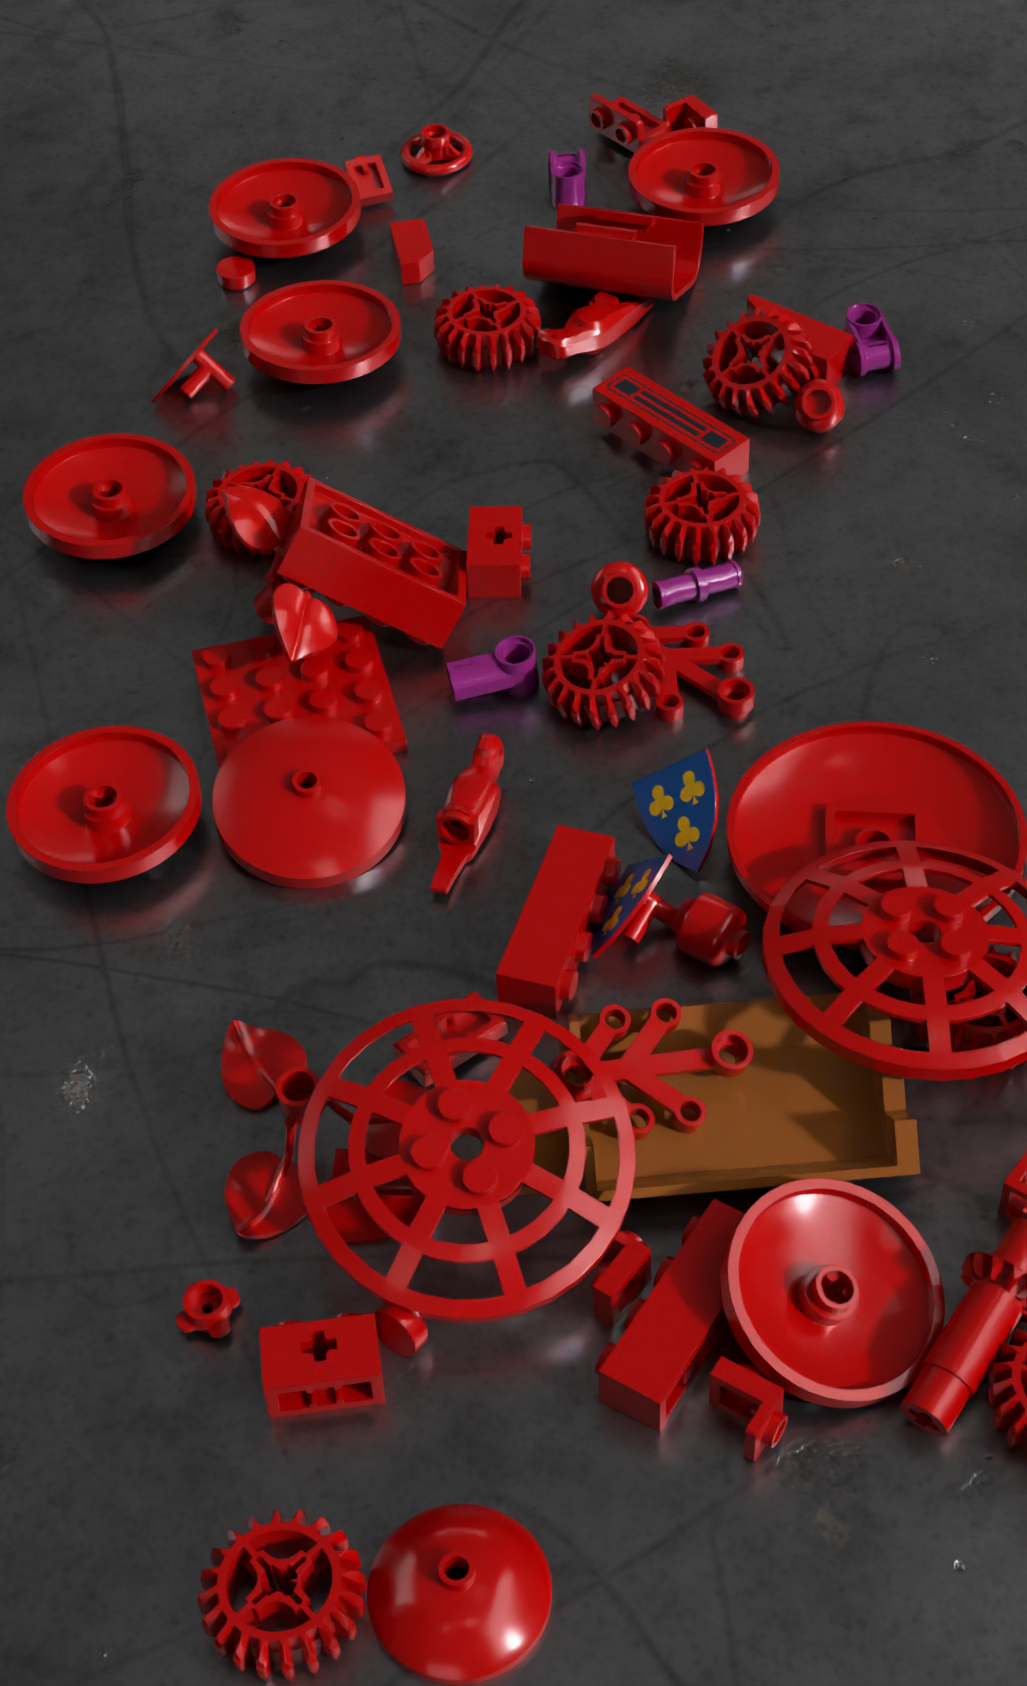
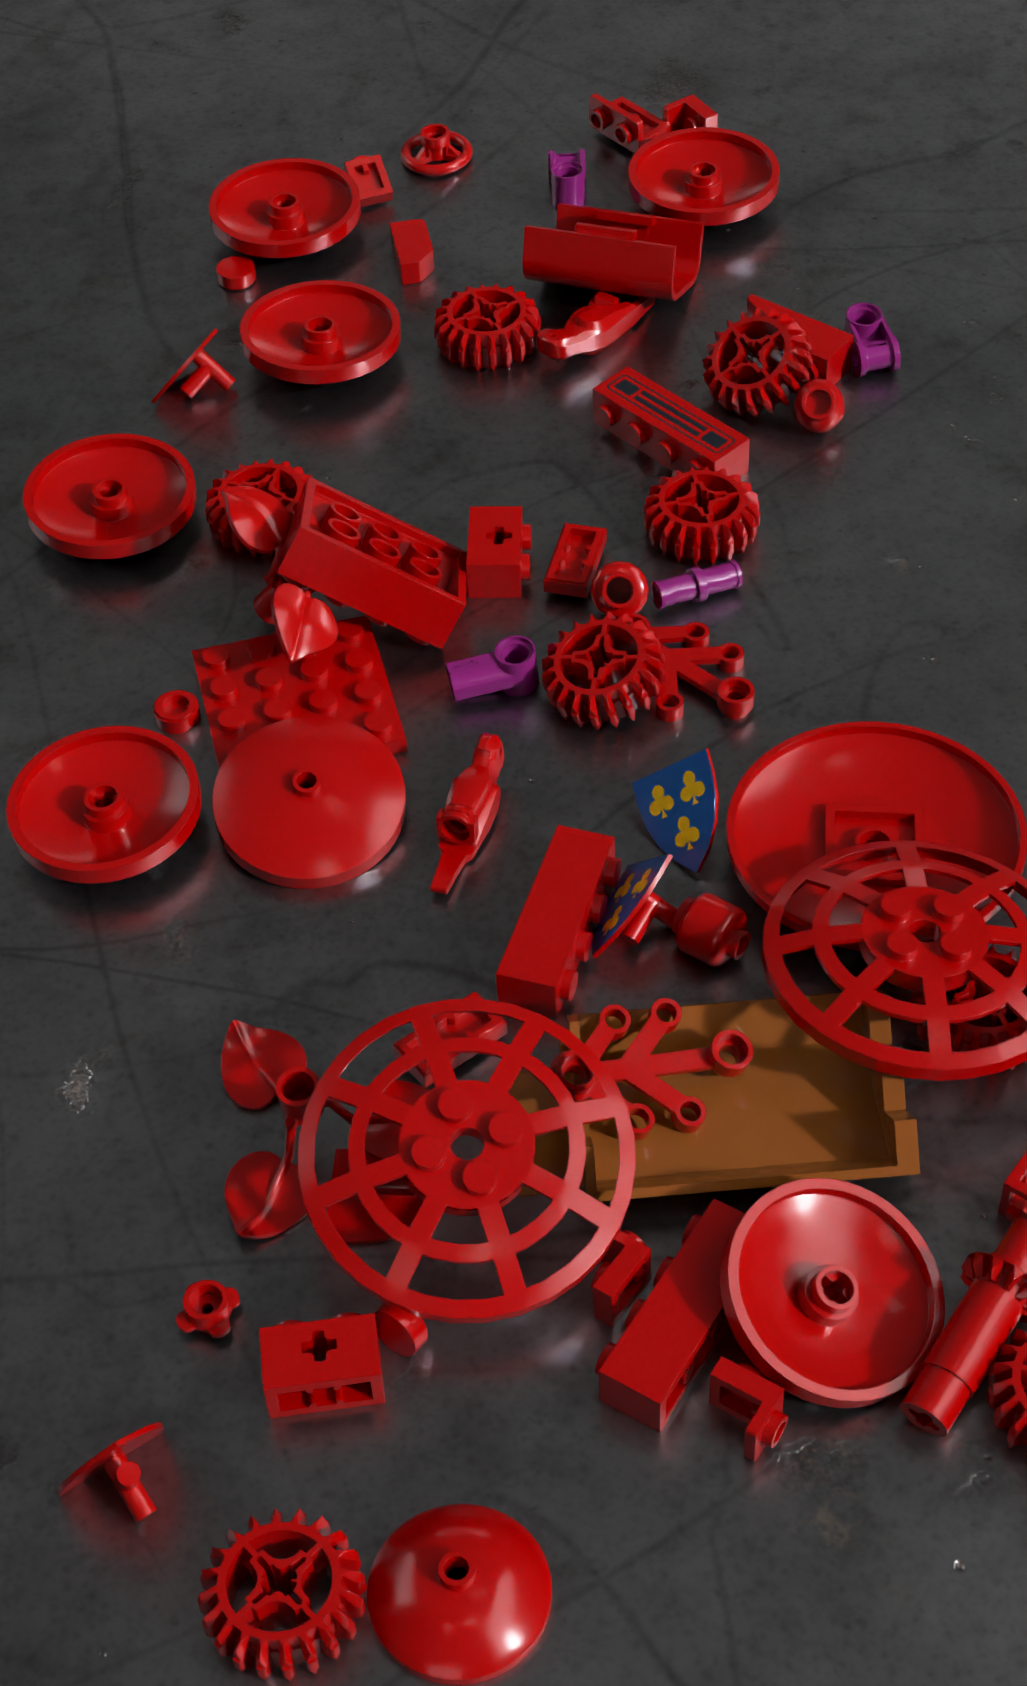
none -> red shield [56,1422,165,1523]
none -> red tile [153,690,201,734]
none -> red plate [543,523,607,598]

